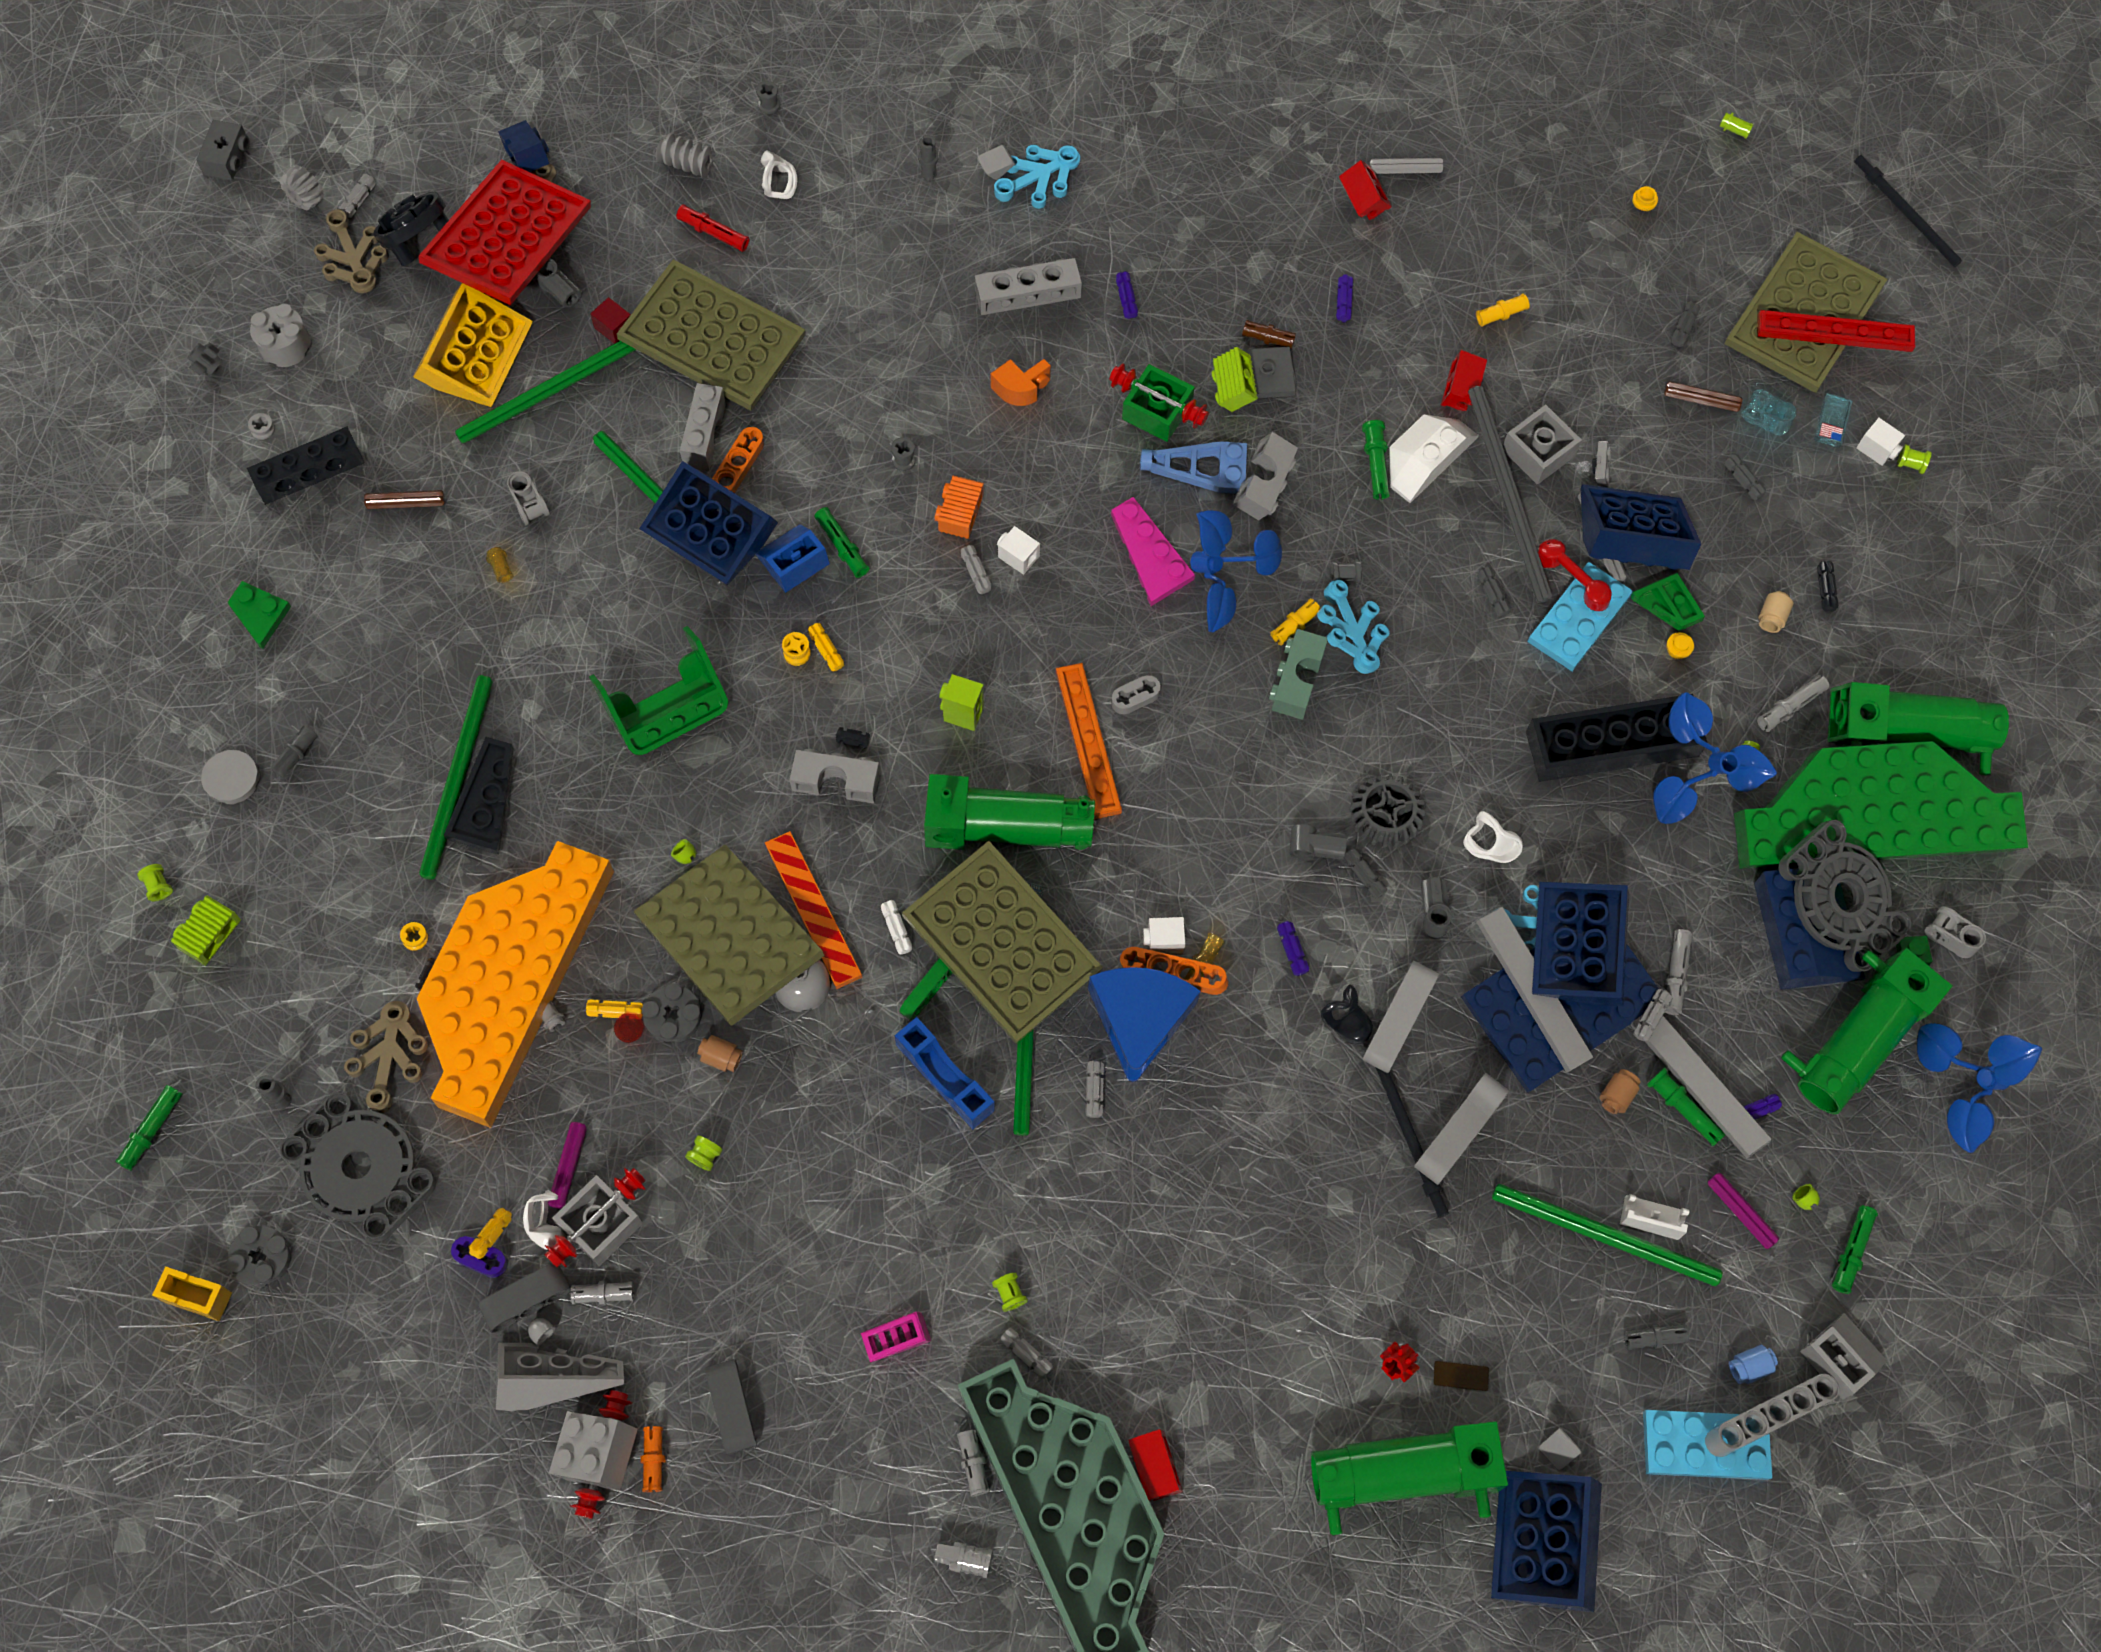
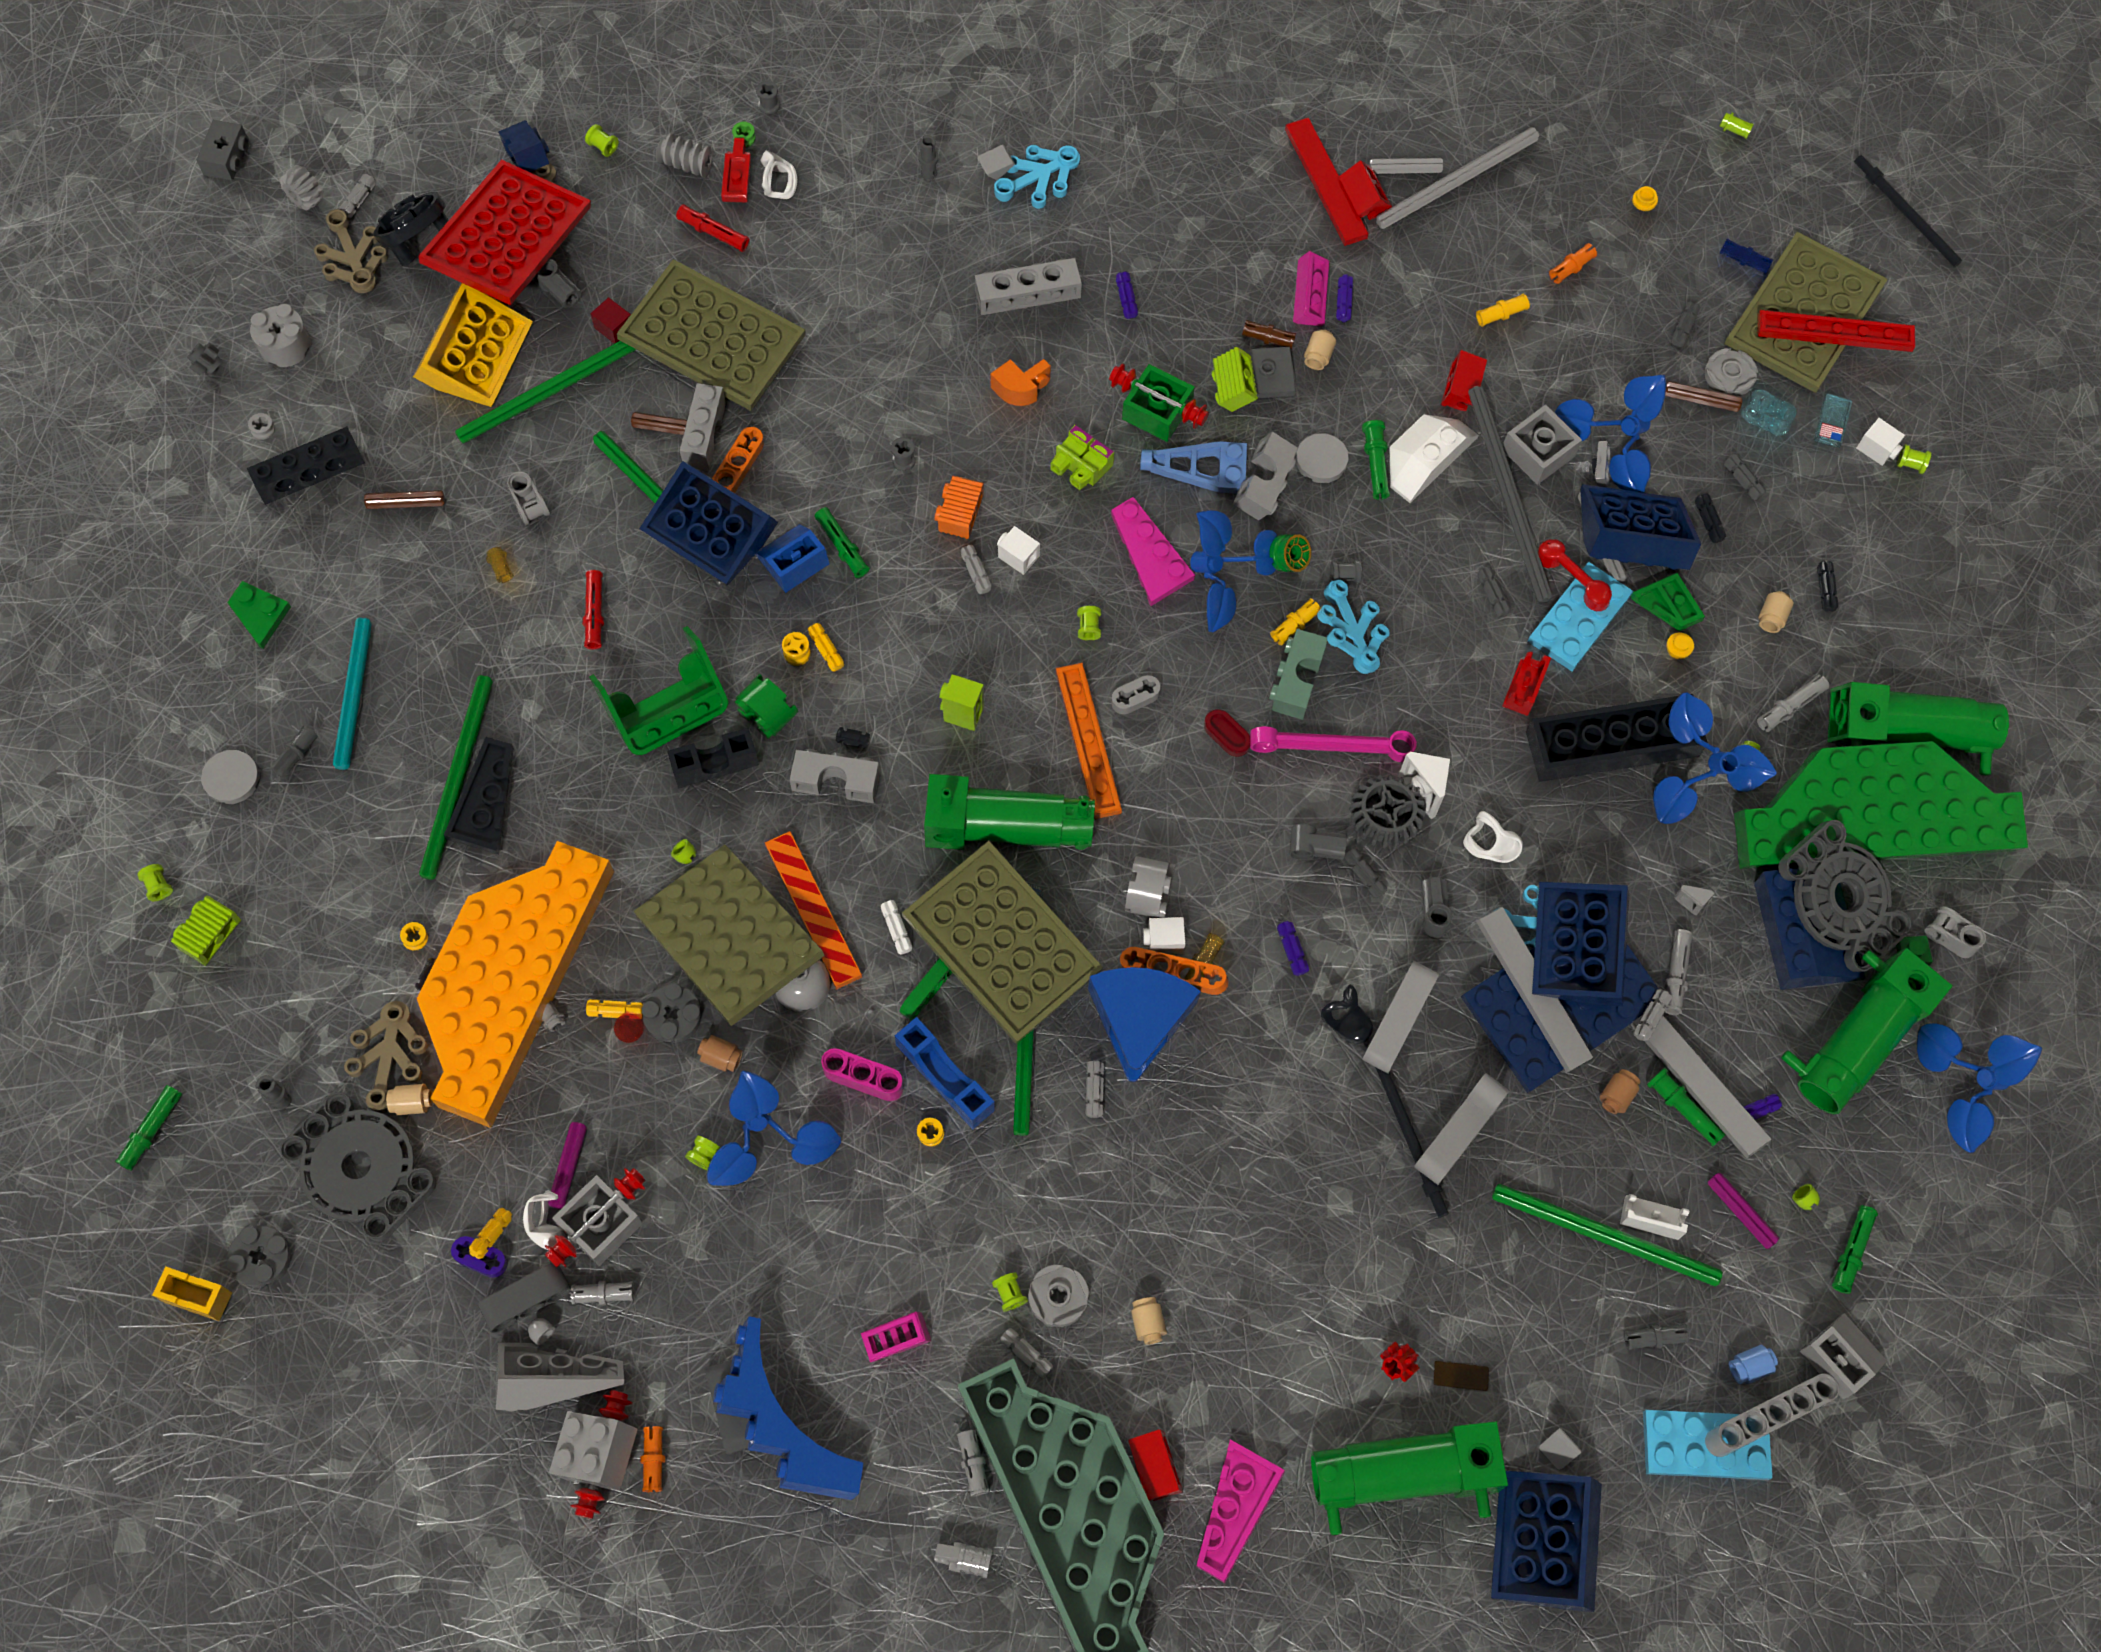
none -> teal axle [333,617,372,770]
none -> tan brick [386,1084,433,1115]
none -> red pin [582,570,604,650]
none -> lime bush [585,124,619,157]
none -> reddish brown axle [631,412,687,435]
none -> black arch [667,728,759,789]
none -> blue plant [707,1071,841,1186]
none -> blue arch [713,1317,863,1500]
none -> red hinge [721,138,751,203]
none -> bright green bush [732,122,756,148]
none -> green brick [734,674,799,739]
none -> dark pink beam [821,1048,904,1101]
none -> yellow bush [917,1118,944,1147]
none -> light grey plate [1028,1265,1089,1327]
none -> lime hips [1051,425,1114,490]
none -> lime bush [1077,606,1101,640]
none -> light grey brick [1125,856,1175,918]
none -> tan brick [1131,1297,1167,1345]
none -> dark pink wing [1197,1440,1285,1583]
none -> dark red tile [1204,709,1250,757]
none -> dark pink piece [1250,726,1417,762]
none -> green wheel [1269,534,1311,572]
none -> red tile [1285,117,1369,246]
none -> dark pink slope [1293,251,1329,326]
none -> light grey tile [1296,433,1349,483]
none -> tan brick [1304,330,1336,370]
none -> light grey axle [1376,127,1539,229]
none -> white slope [1398,752,1450,819]
none -> red hinge [1502,652,1551,716]
none -> orange pin [1549,243,1597,284]
none -> blue plant [1555,375,1666,493]
none -> light grey slope [1674,885,1715,915]
none -> black axle [1695,493,1726,543]
none -> light grey tile [1704,348,1758,396]
none -> clear blue pin [1720,239,1774,275]

